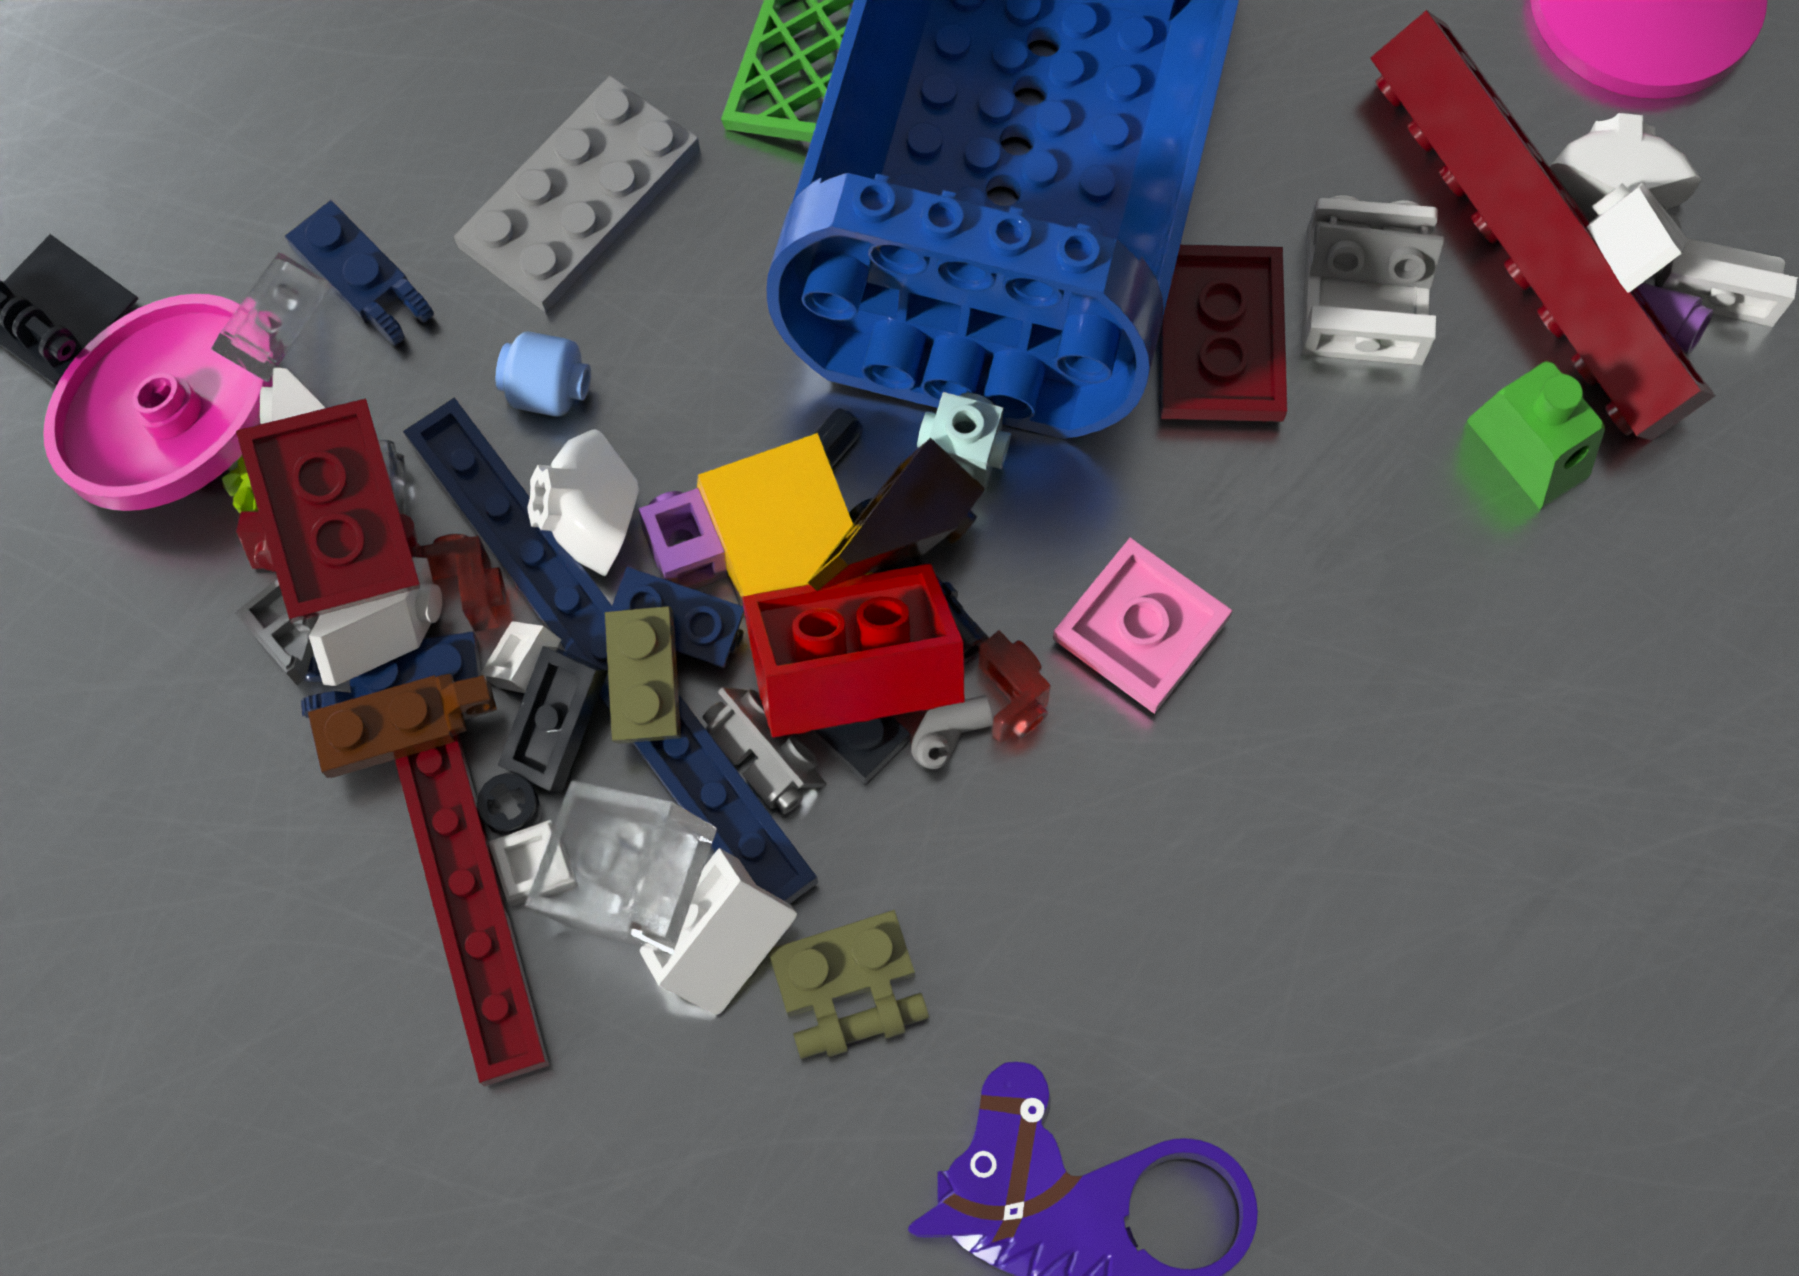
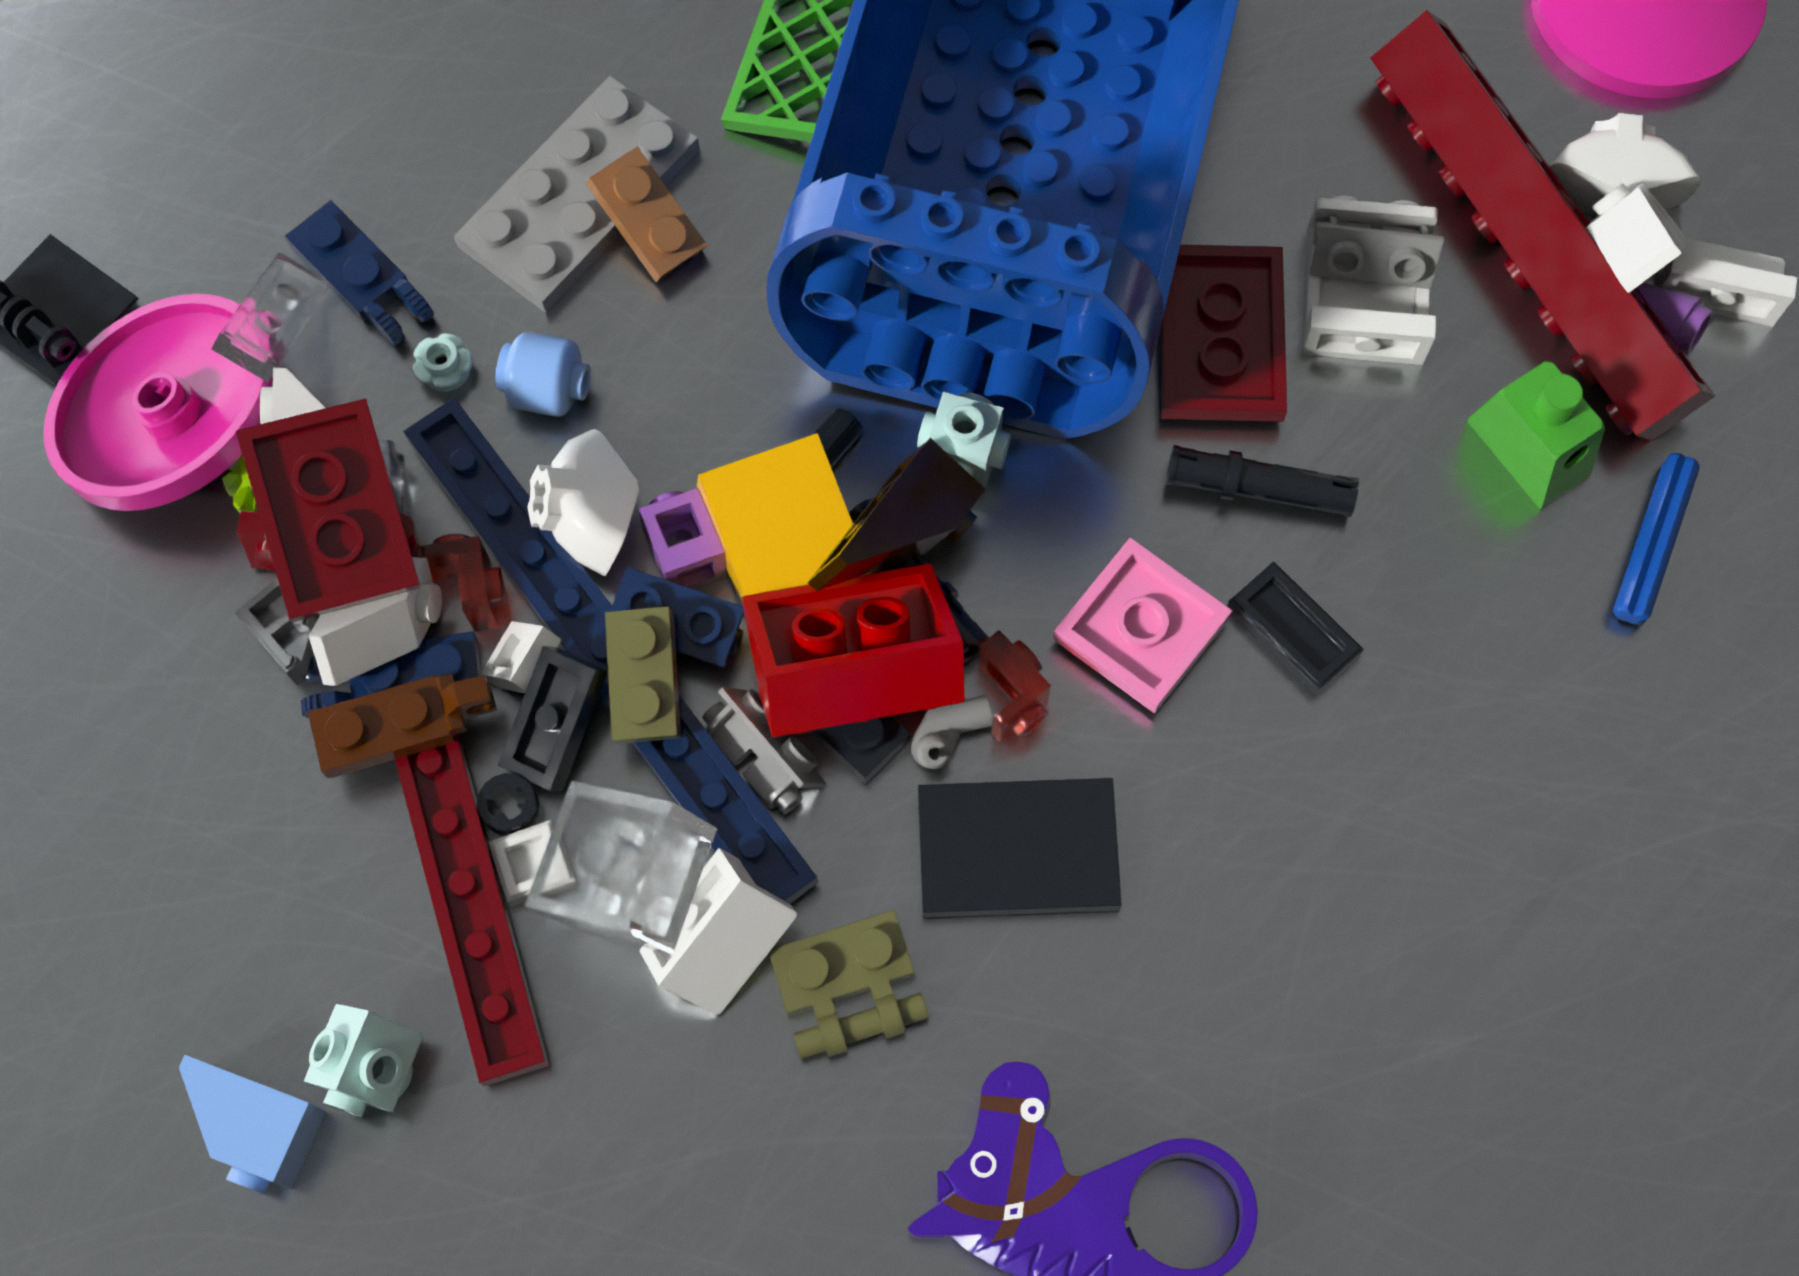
none -> light blue slope [179,1055,326,1194]
none -> light aqua brick [304,1004,424,1117]
none -> light aqua plate [412,333,473,392]
none -> medium nougat plate [586,146,708,283]
none -> black tile [918,778,1122,918]
none -> black pin [1166,445,1359,517]
none -> black tile [1227,561,1364,697]
none -> blue axle [1613,453,1700,625]

